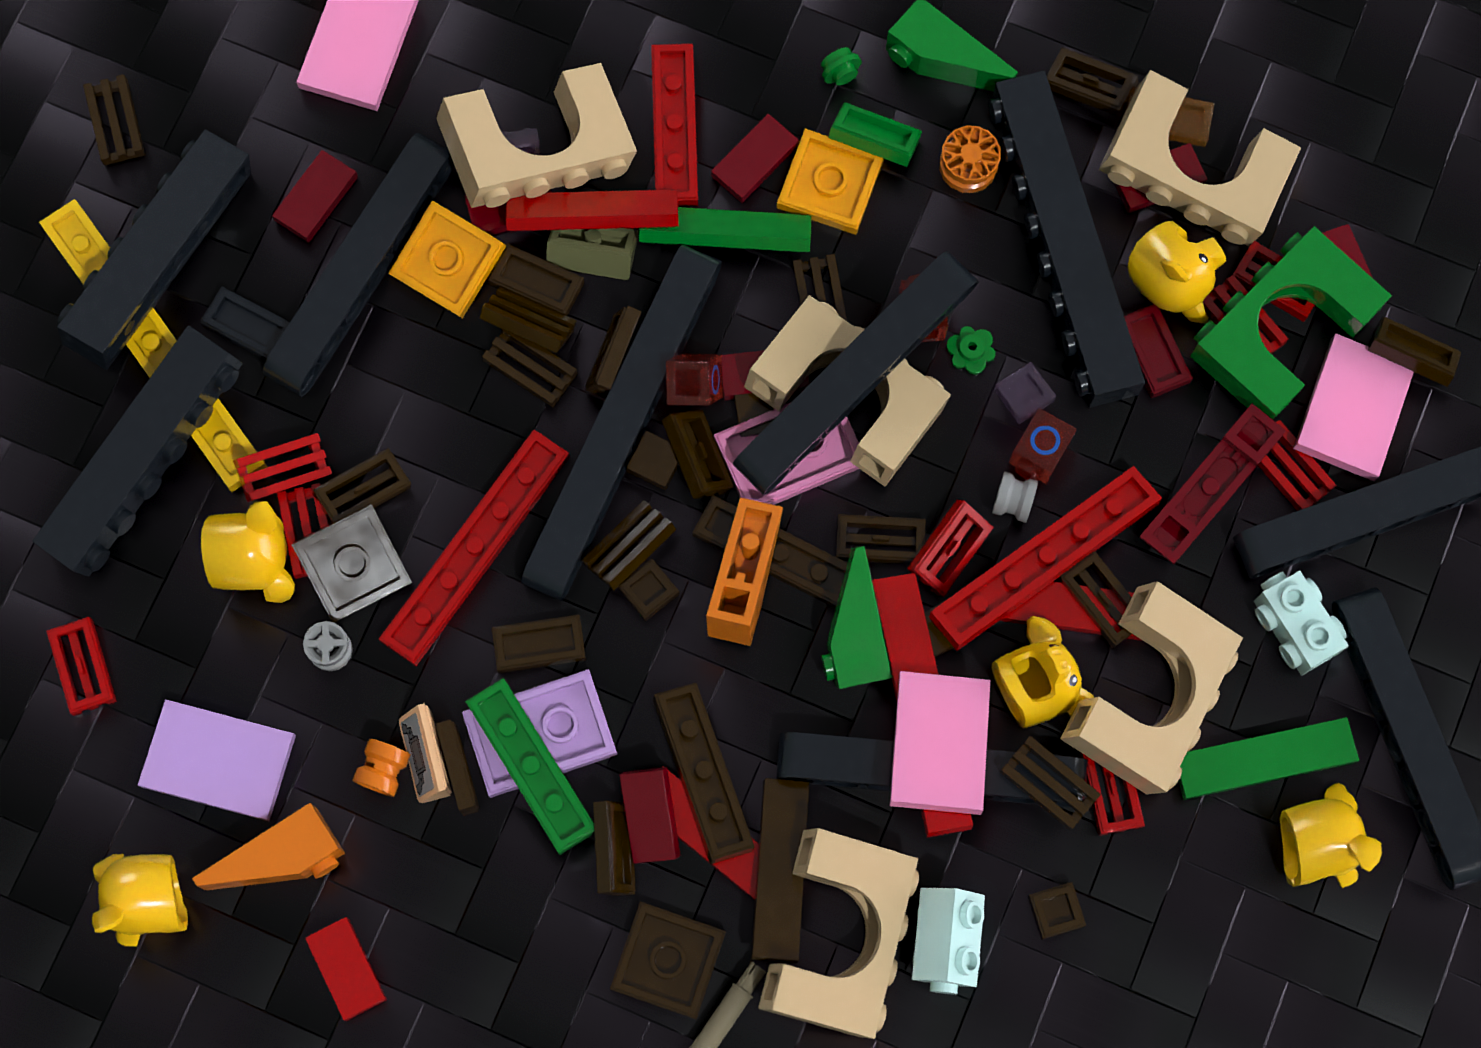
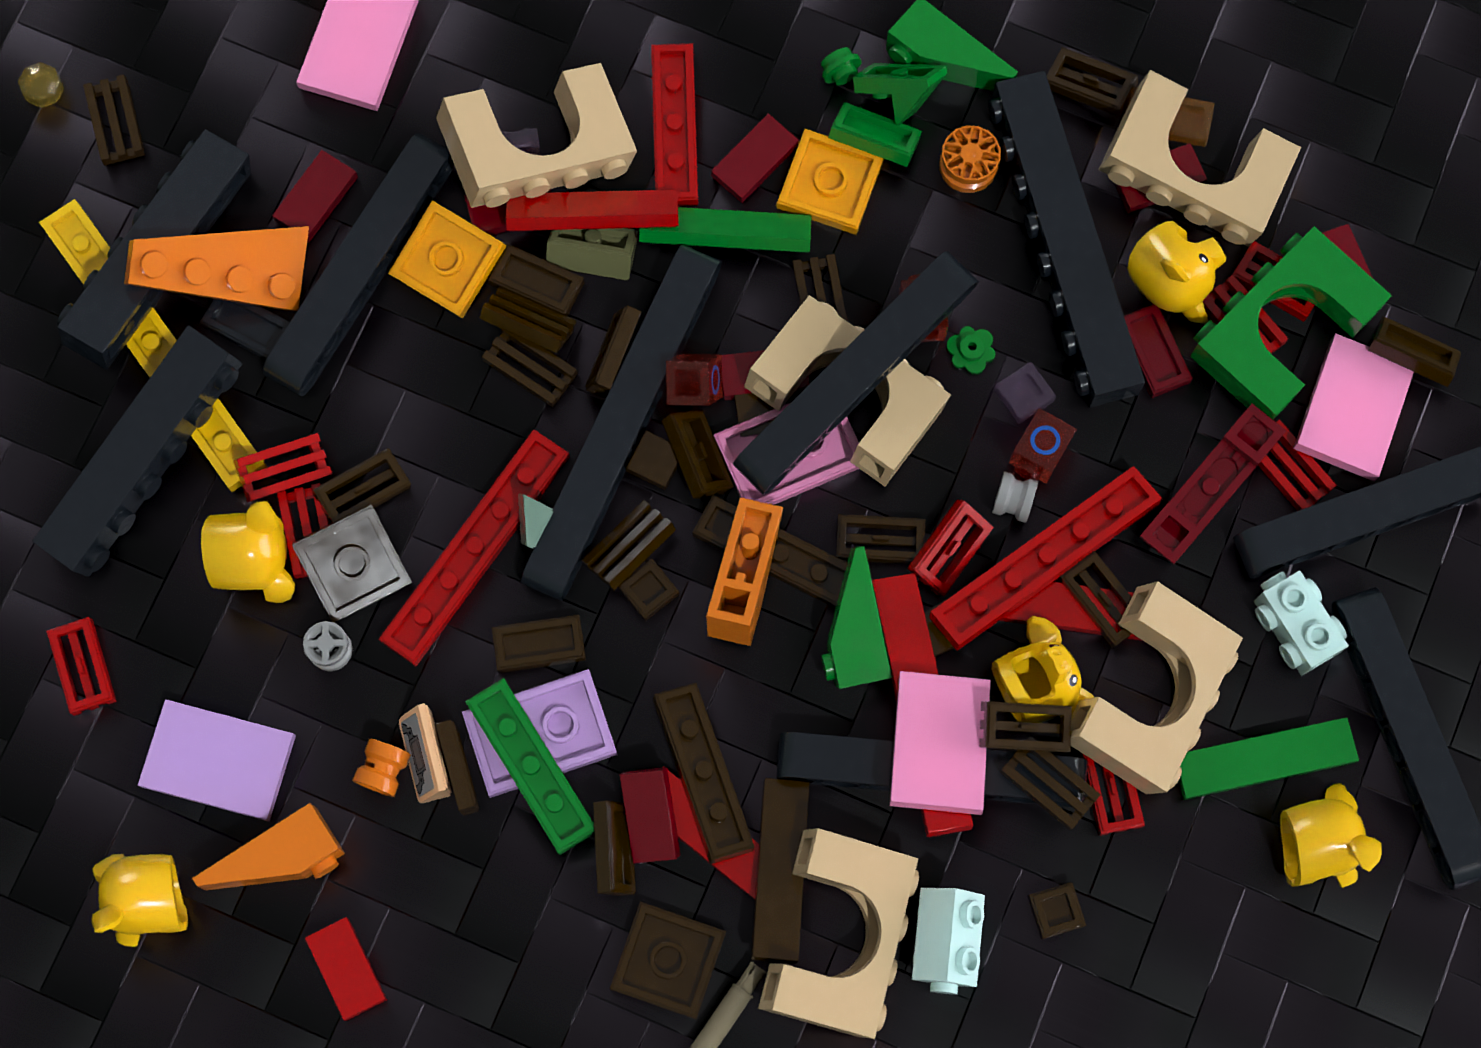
none -> clear yellow tile [18,62,64,108]
none -> orange wing [124,226,309,311]
none -> sand green slope [518,493,553,549]
none -> green slope [853,63,947,125]
none -> dark brown tile [979,701,1072,752]

